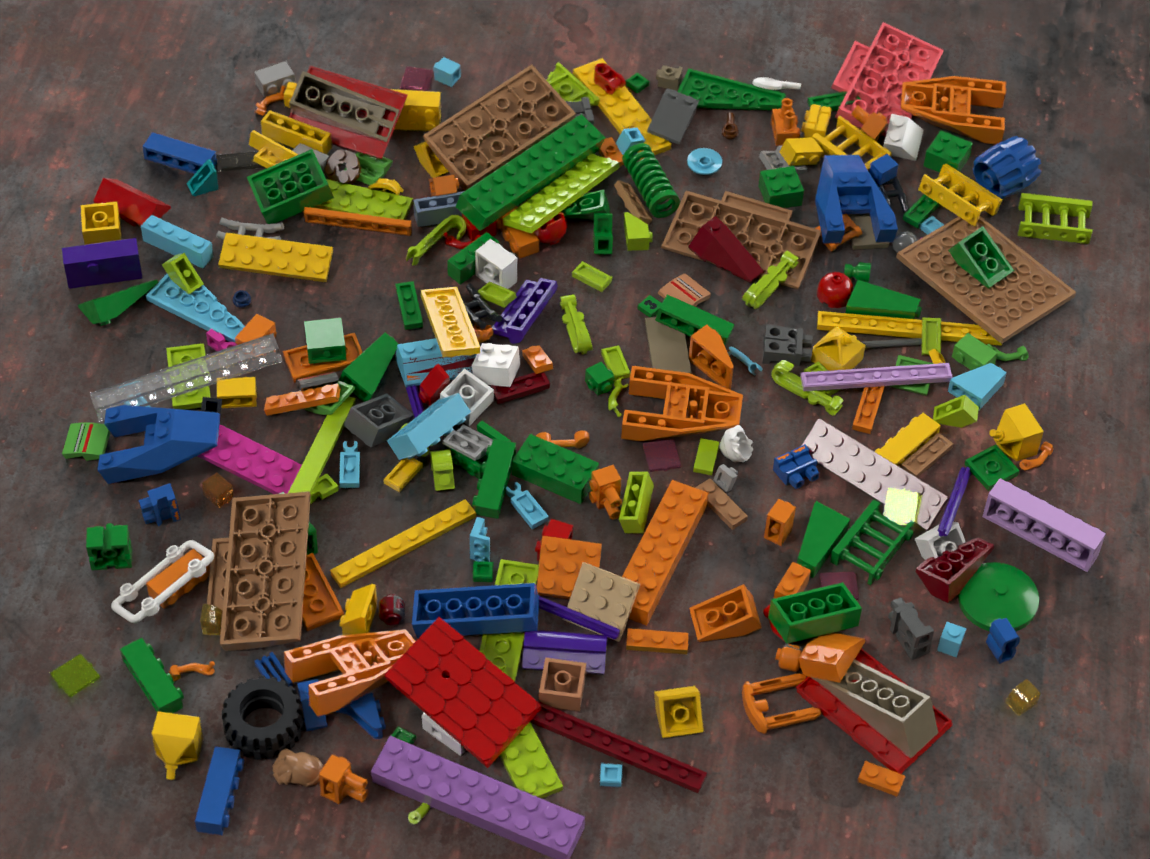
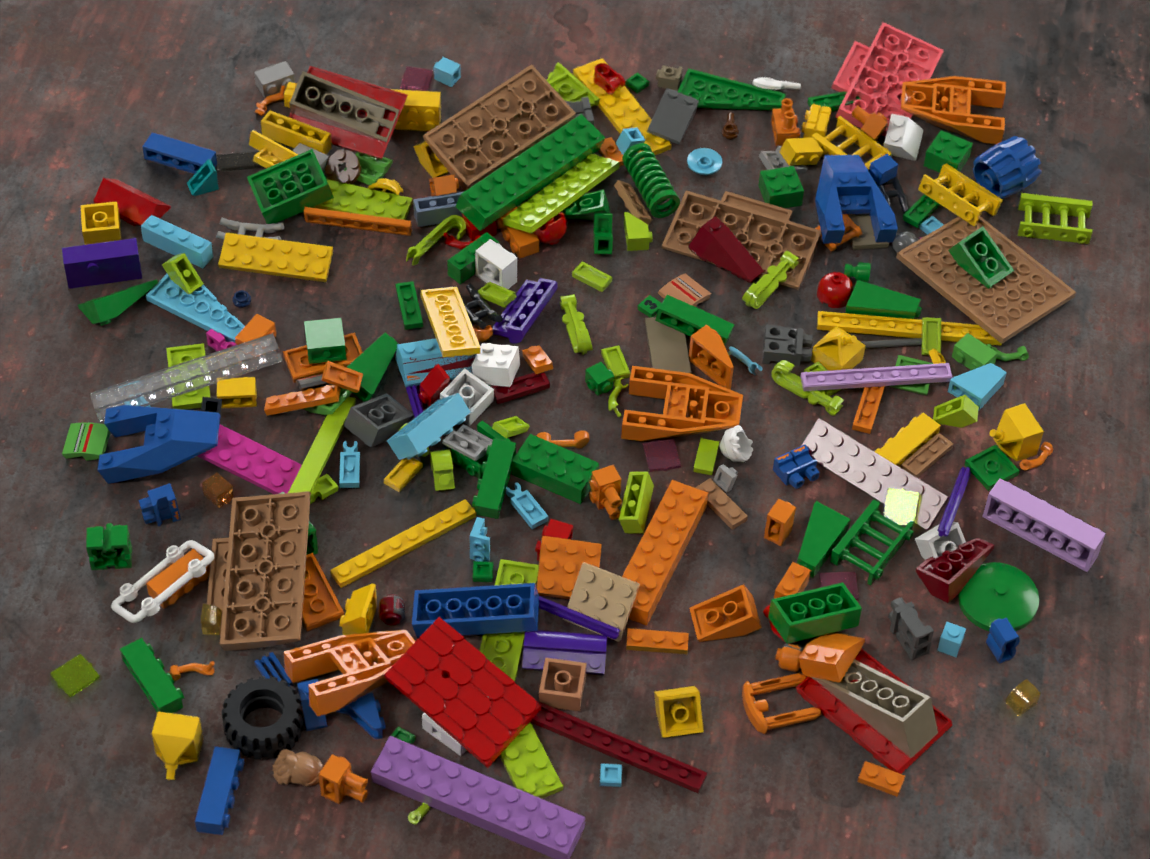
none -> orange plate [321,361,363,393]
none -> lime tile [492,416,530,438]

